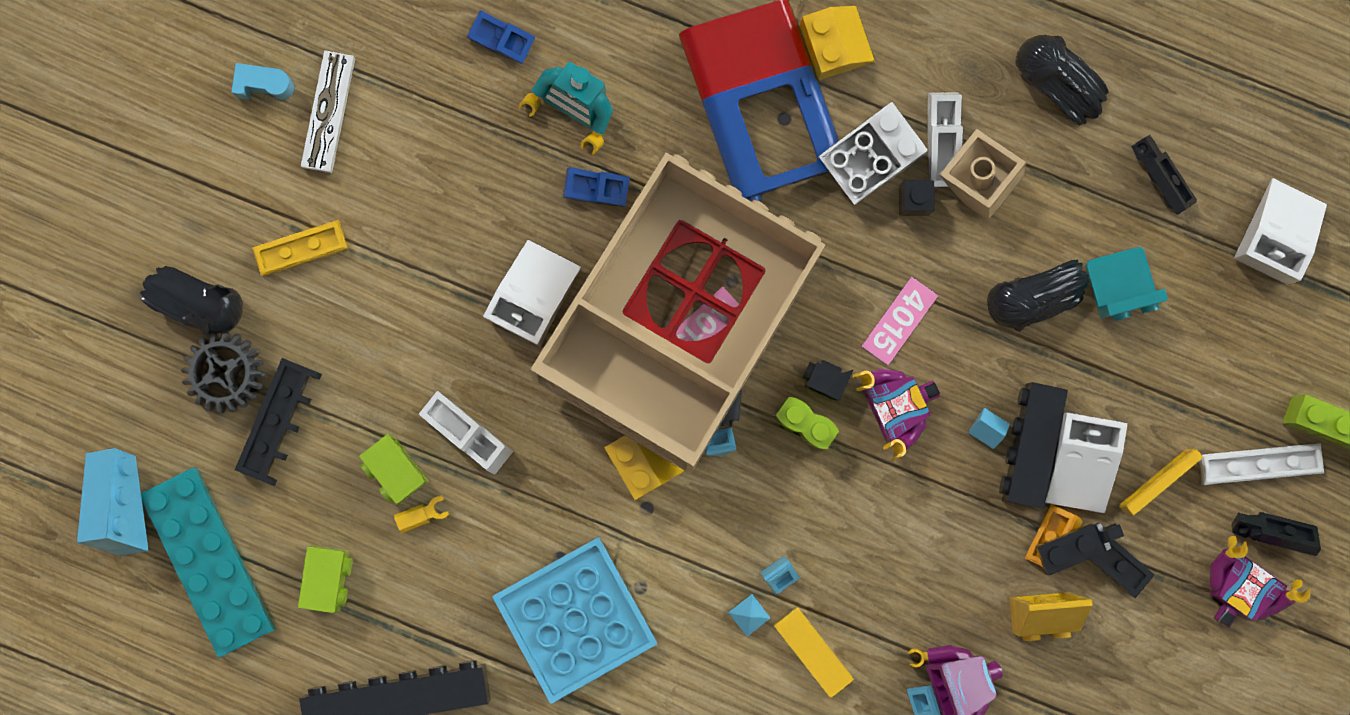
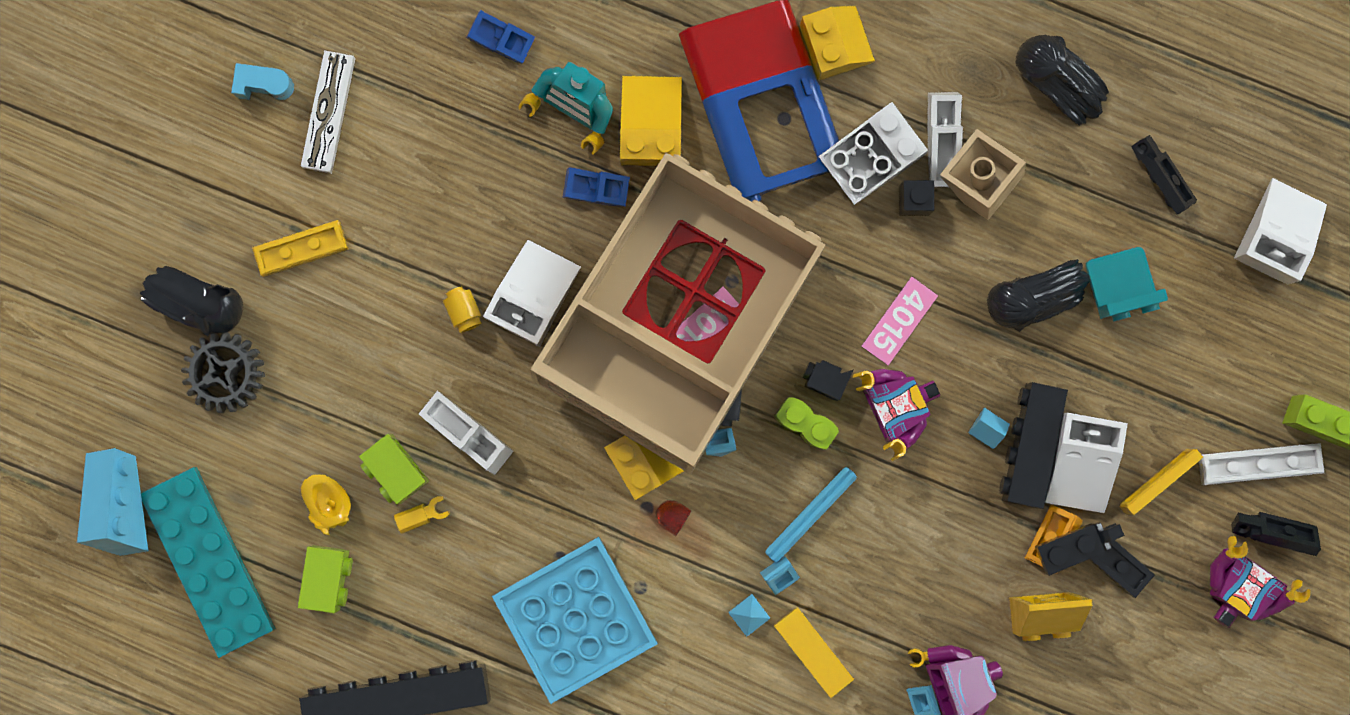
black hinge [235,358,322,486] -> none
none -> yellow hat [301,475,351,535]
none -> yellow brick [443,286,482,333]
none -> yellow slope [620,76,682,166]
none -> clear red piece [656,500,692,536]
none -> medium azure axle [765,467,857,562]

